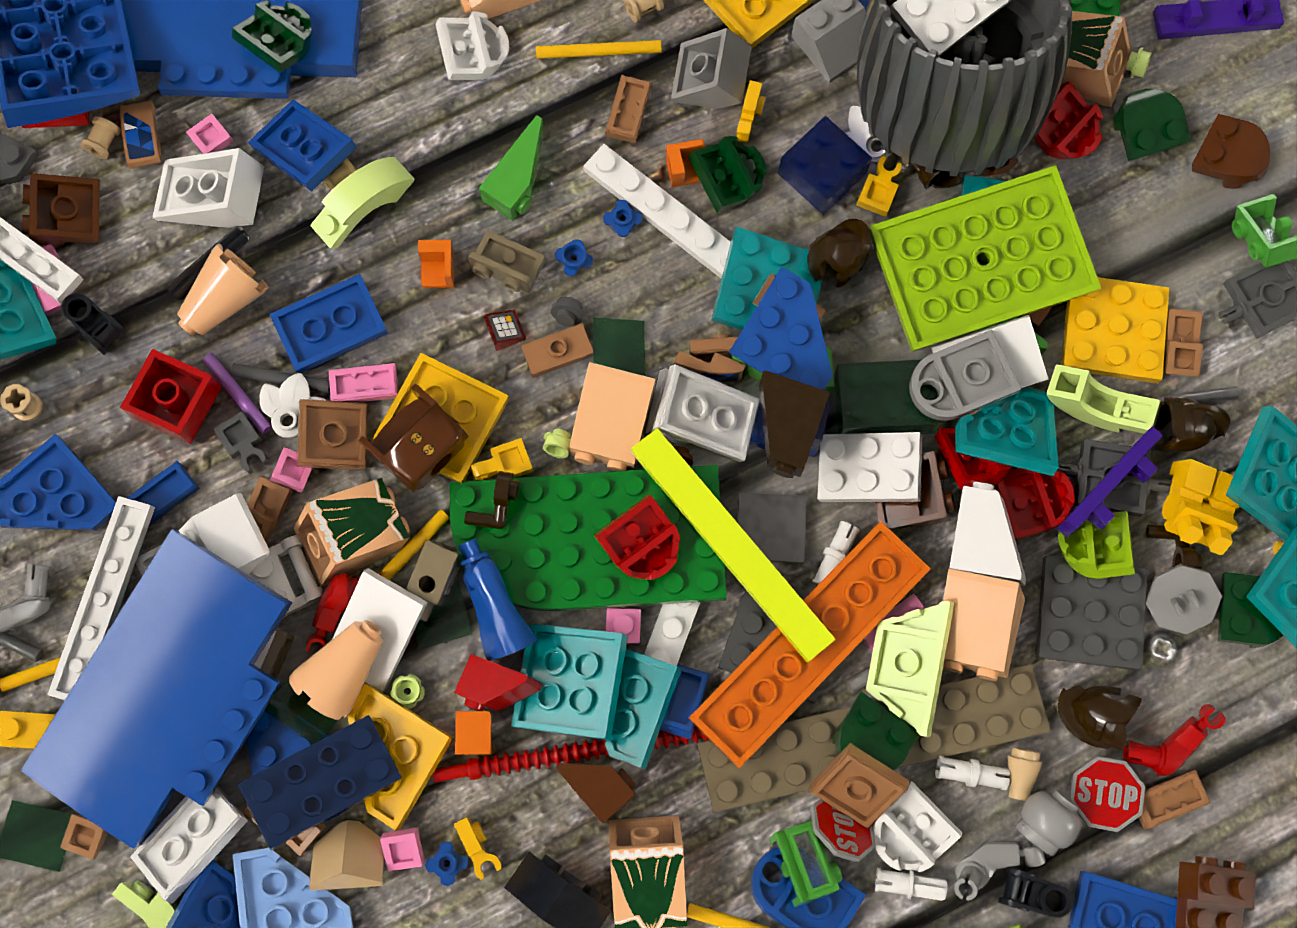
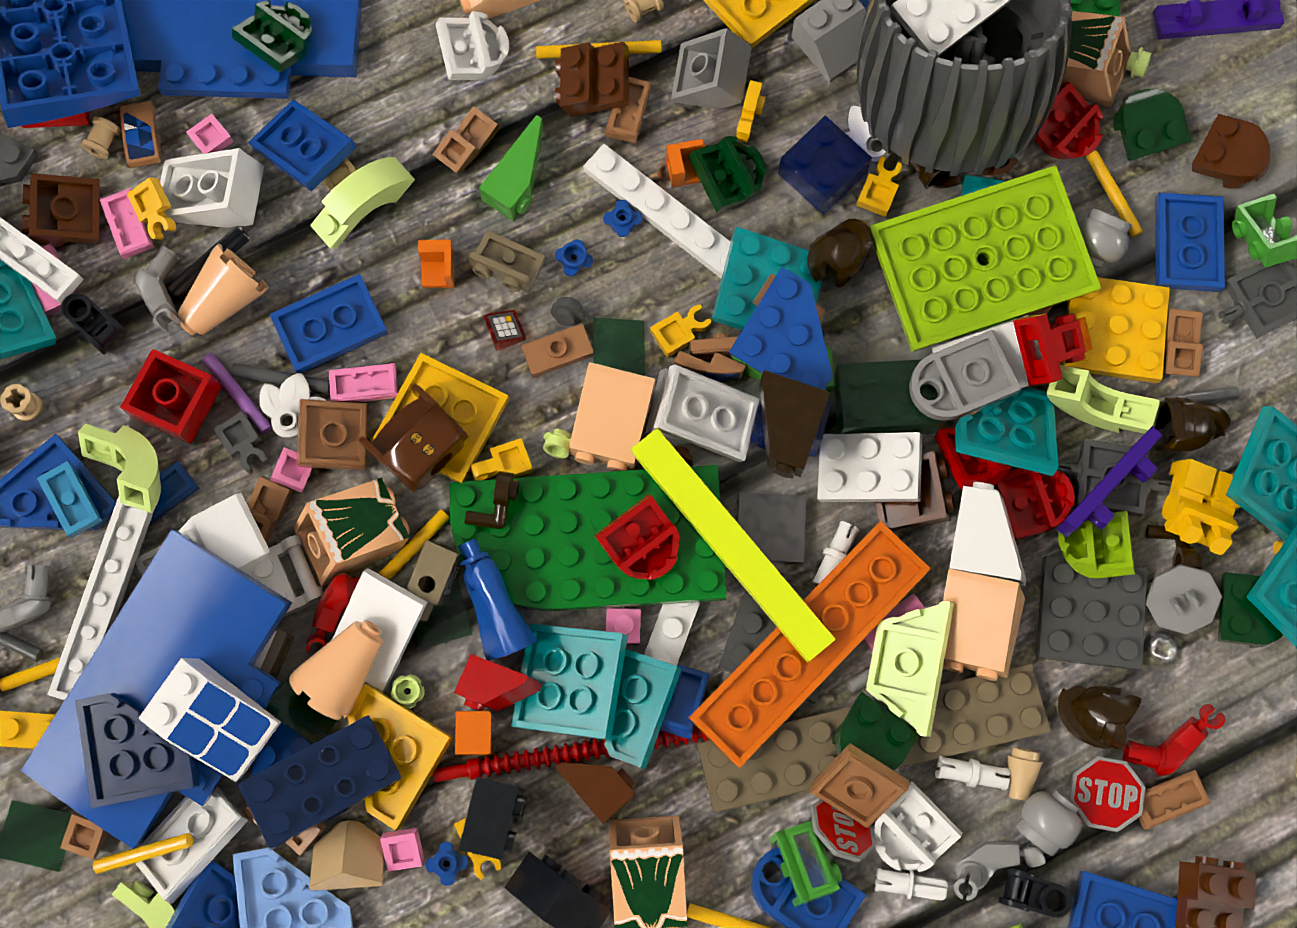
none -> dark azure plate [37,461,103,538]
none -> dark blue plate [75,693,200,808]
none -> yellowish green arch [78,423,161,513]
none -> yellow bar [93,832,194,874]
none -> bright pink plate [100,188,155,259]
none -> yellow plate [127,177,176,240]
none -> light grey arm [135,246,181,333]
none -> slope [138,658,281,782]
none -> medium nougat slope [432,106,501,174]
none -> black brick [458,777,528,860]
none -> reddish brown plate [554,42,629,117]
none -> yellow plate [650,304,712,358]
none -> red tile [1013,313,1093,385]
none -> light grey piece [1078,209,1132,268]
none -> yellow bar [1086,150,1144,238]
none -> blue plate [1155,193,1225,292]

